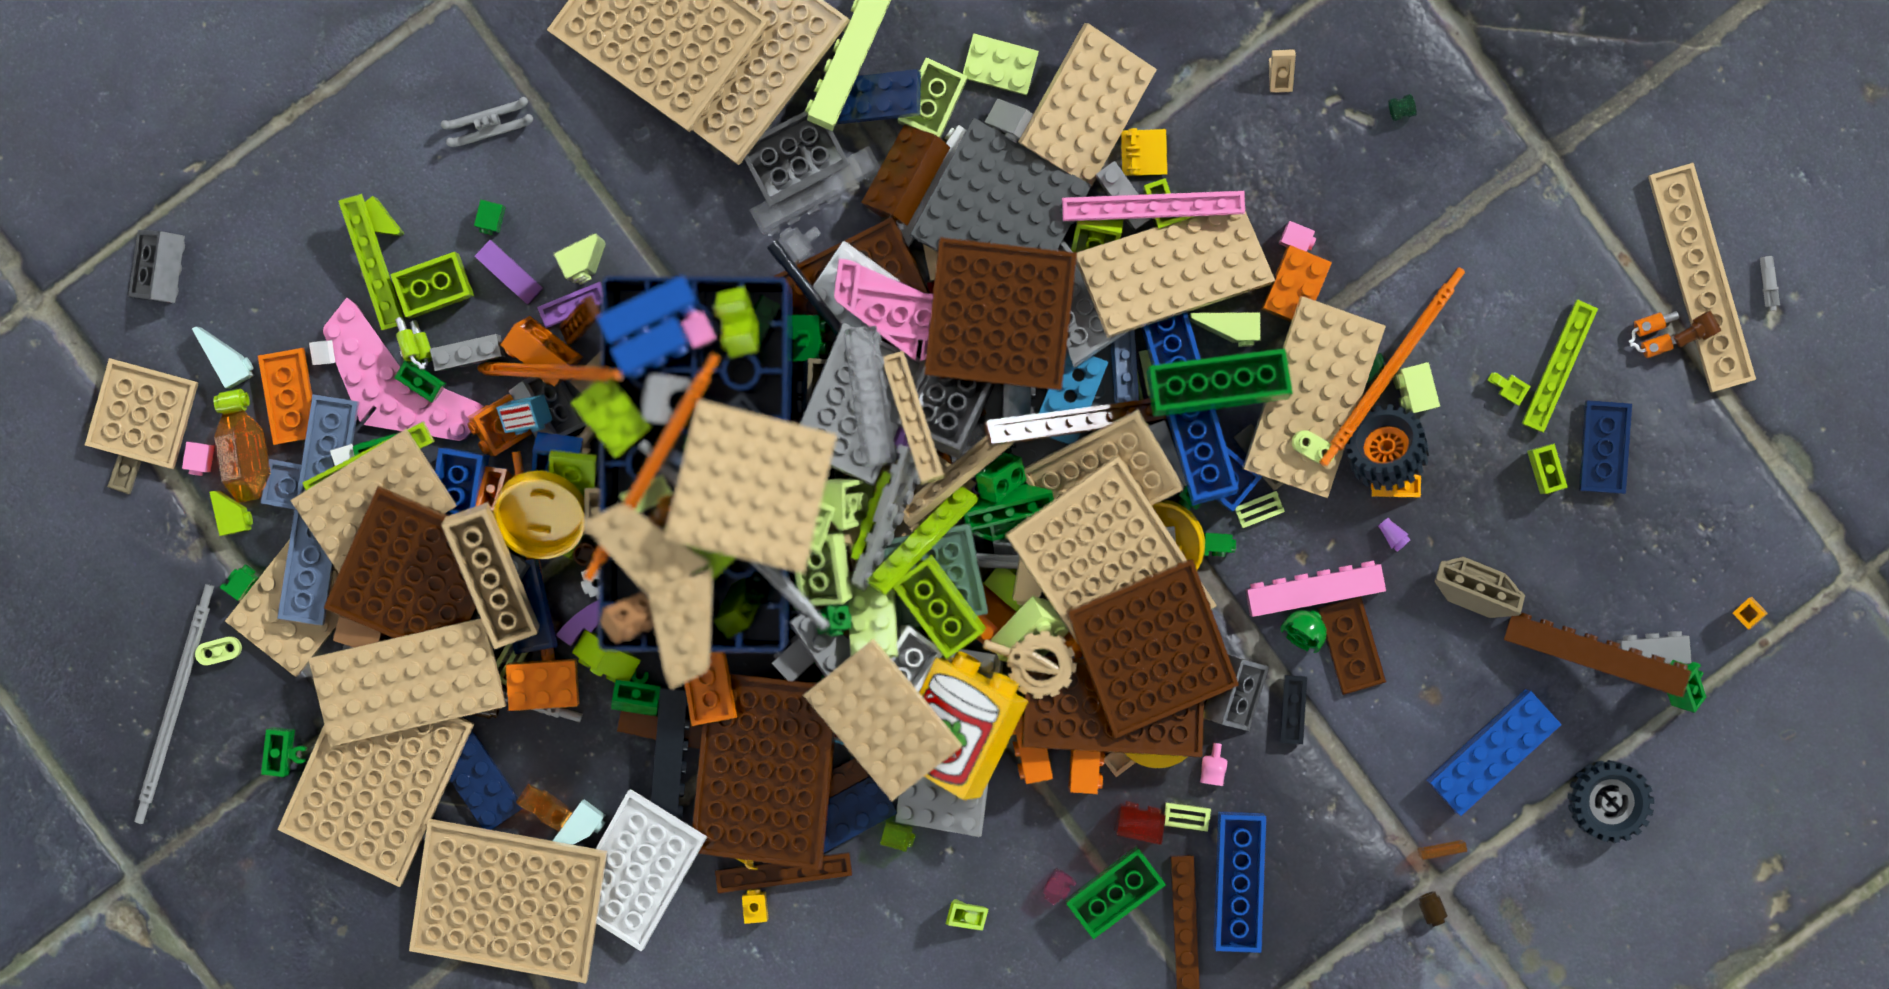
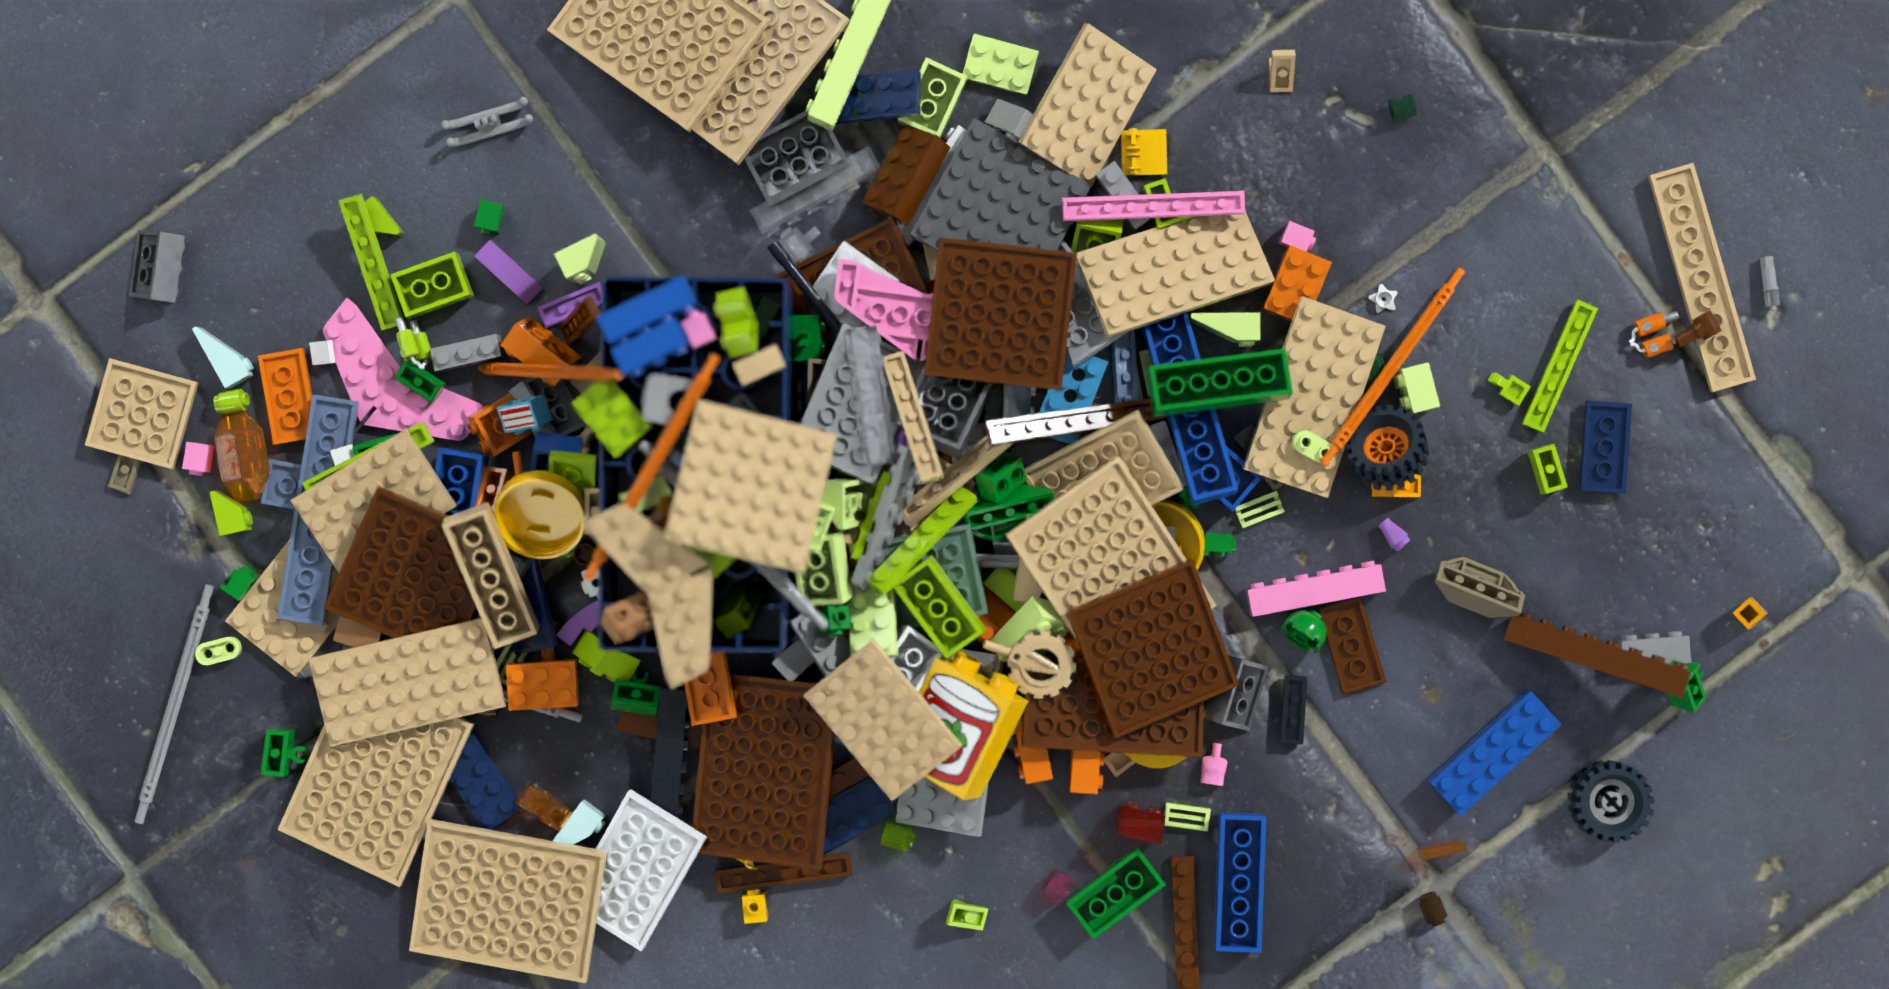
none -> tan tile [733,344,786,386]
none -> white plate [1369,284,1398,313]

